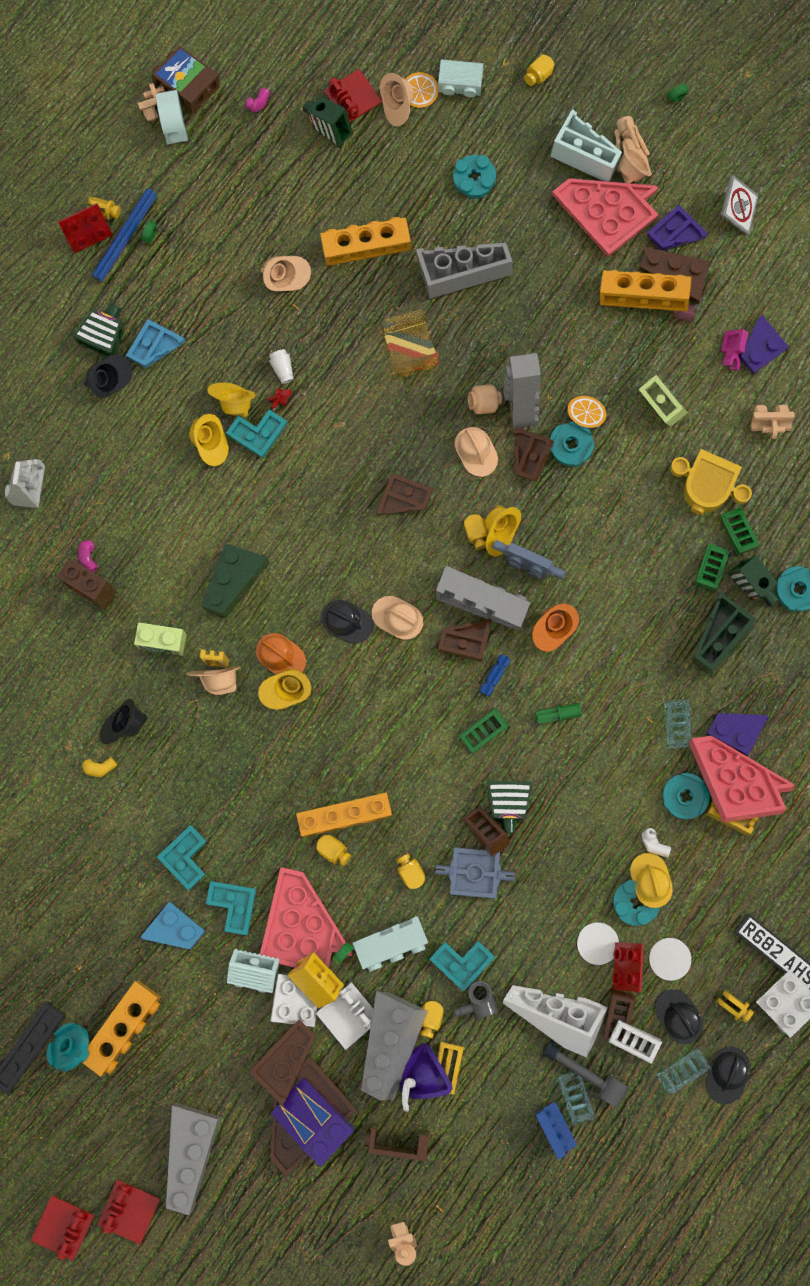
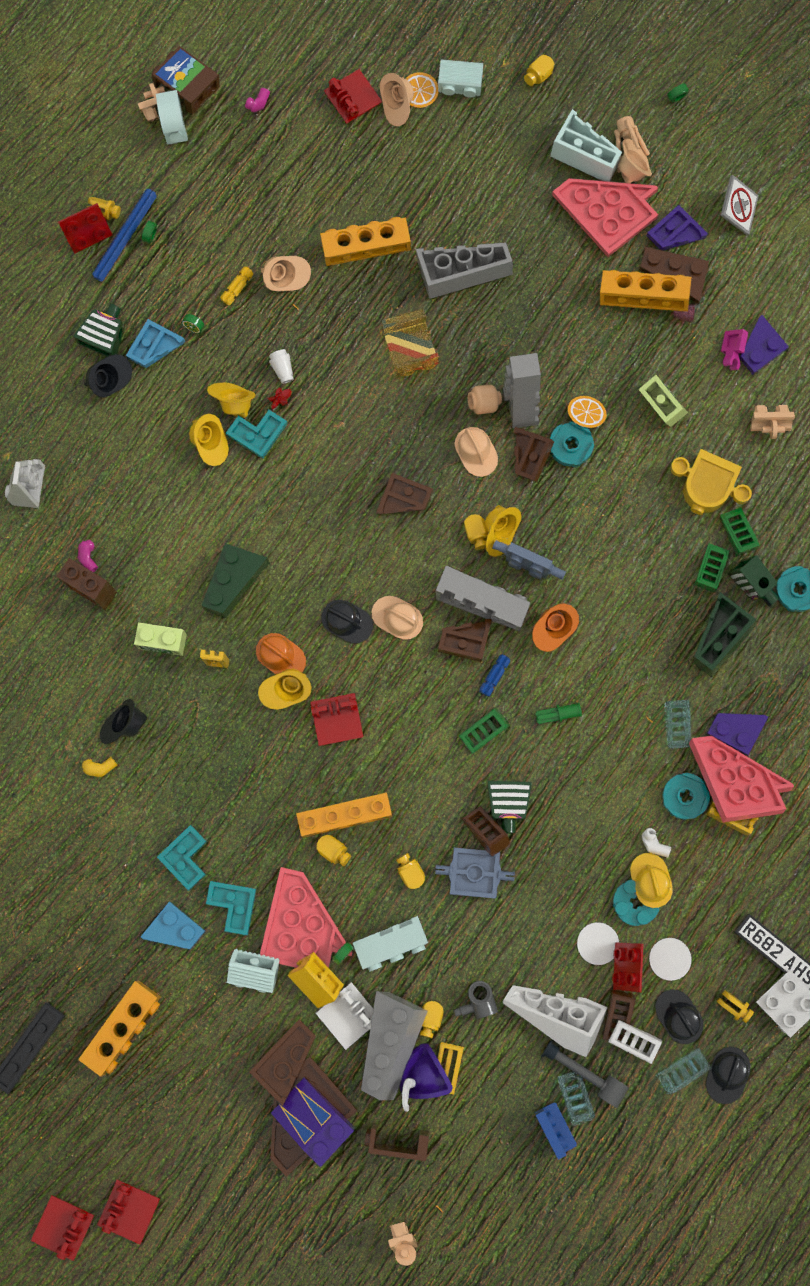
teal plate [47,1023,89,1072] -> none
light grey wedge [166,1103,221,1215] -> none
light nougat piece [186,666,241,695] -> none
white hinge [270,974,317,1027] -> none
dark green torso [303,96,353,148] -> none
teal plate [430,941,495,992] -> none
teal plate [453,155,496,199] -> none
none -> green tile [181,314,204,334]
none -> yellow axle [220,266,253,305]
none -> red hinge [311,693,363,746]

